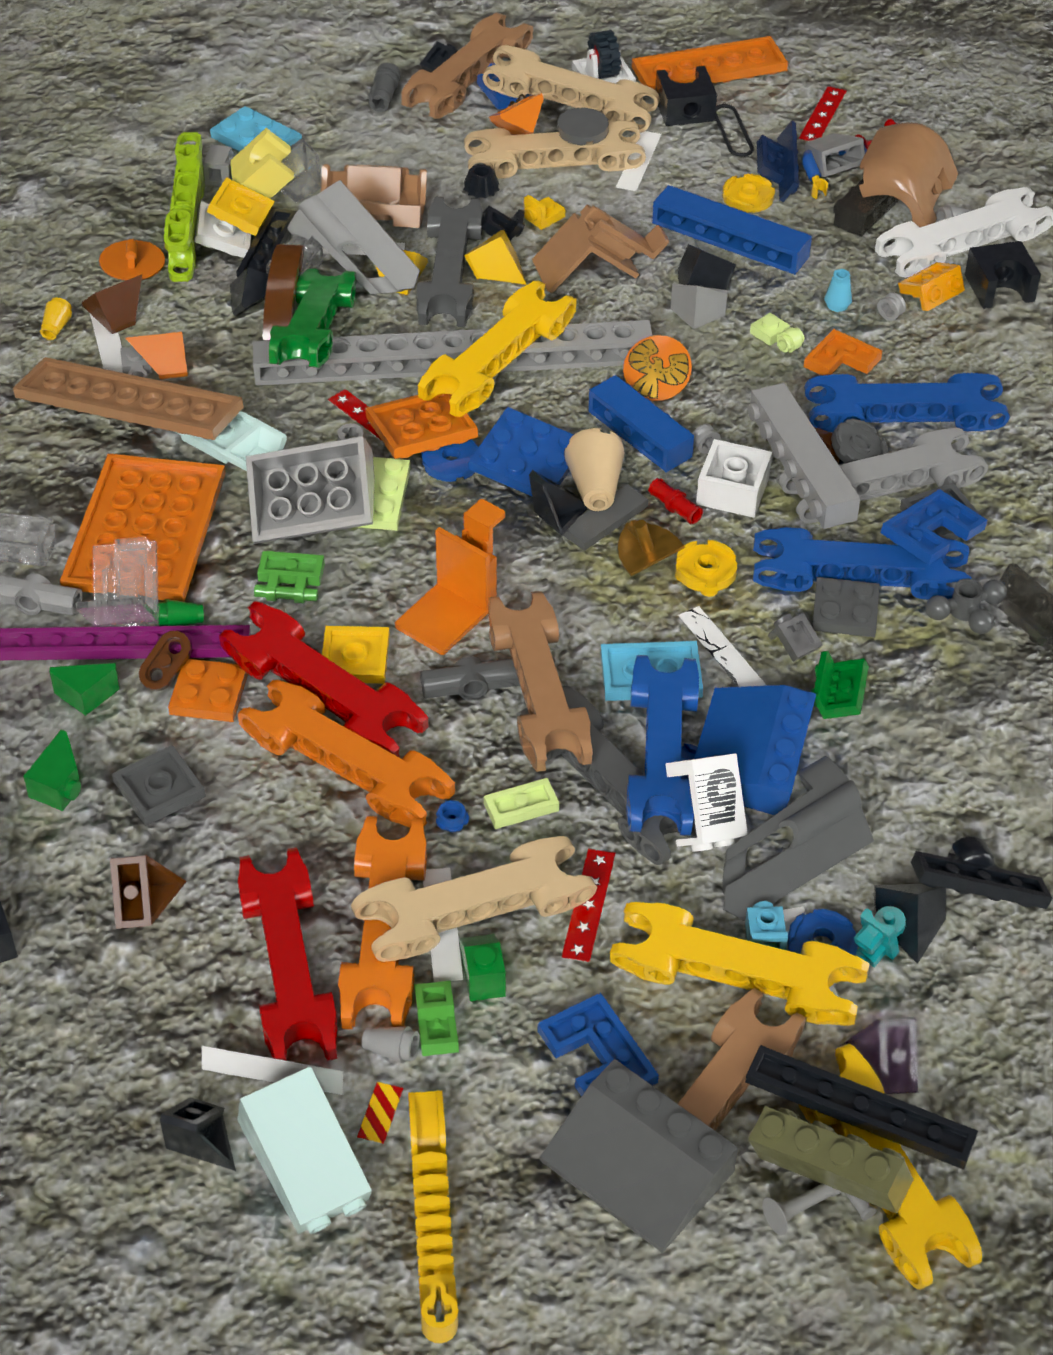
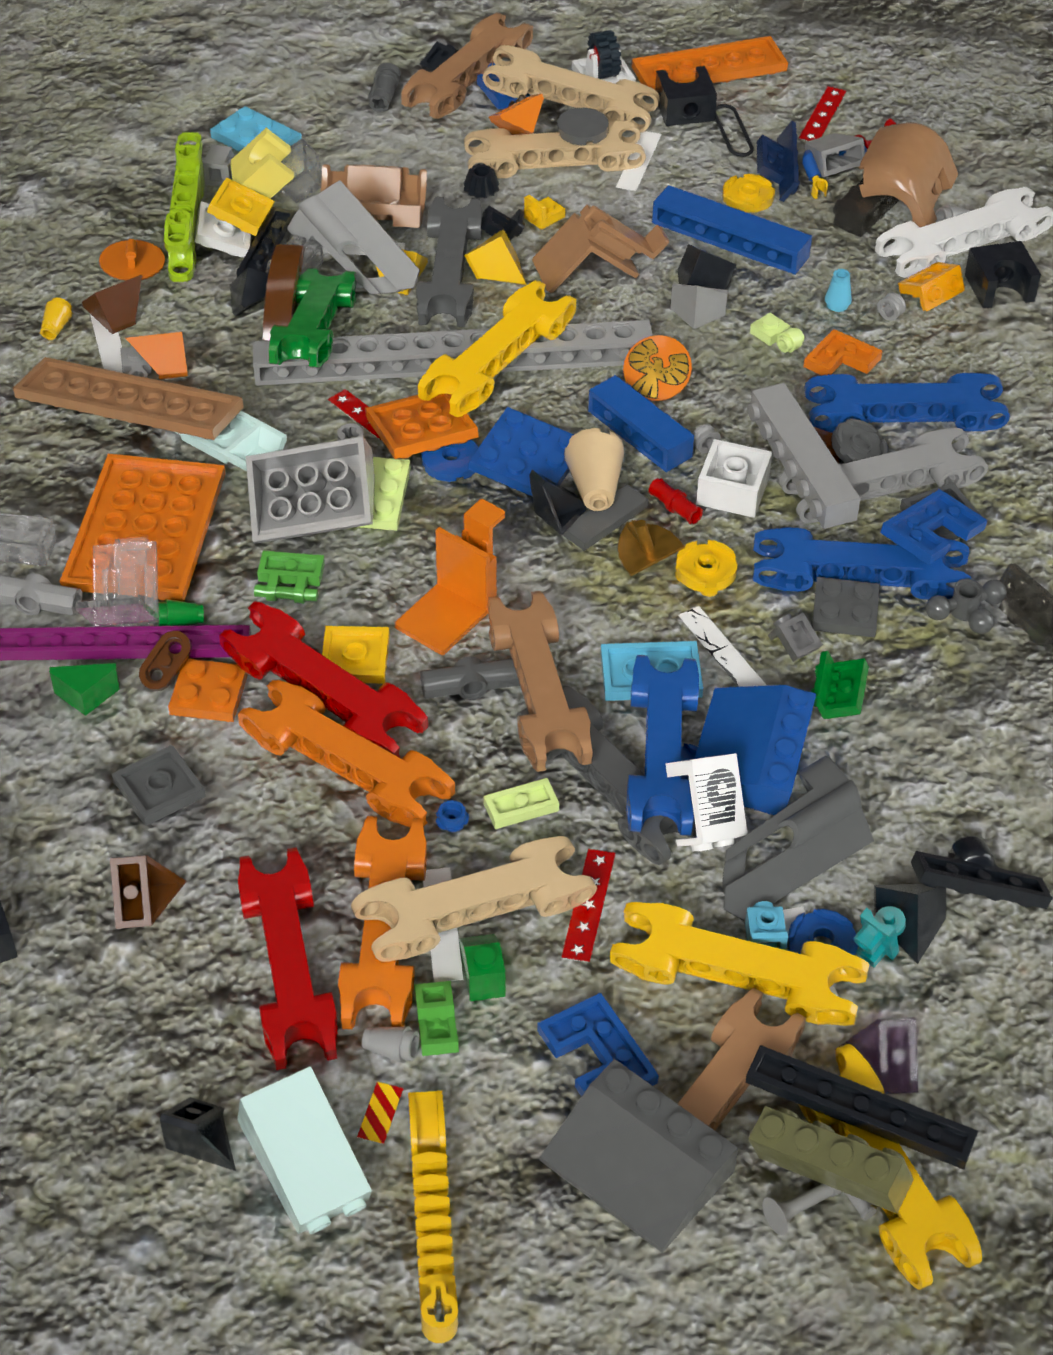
green slope [23,729,81,811] -> none
white sticker [202,1046,343,1095] -> none

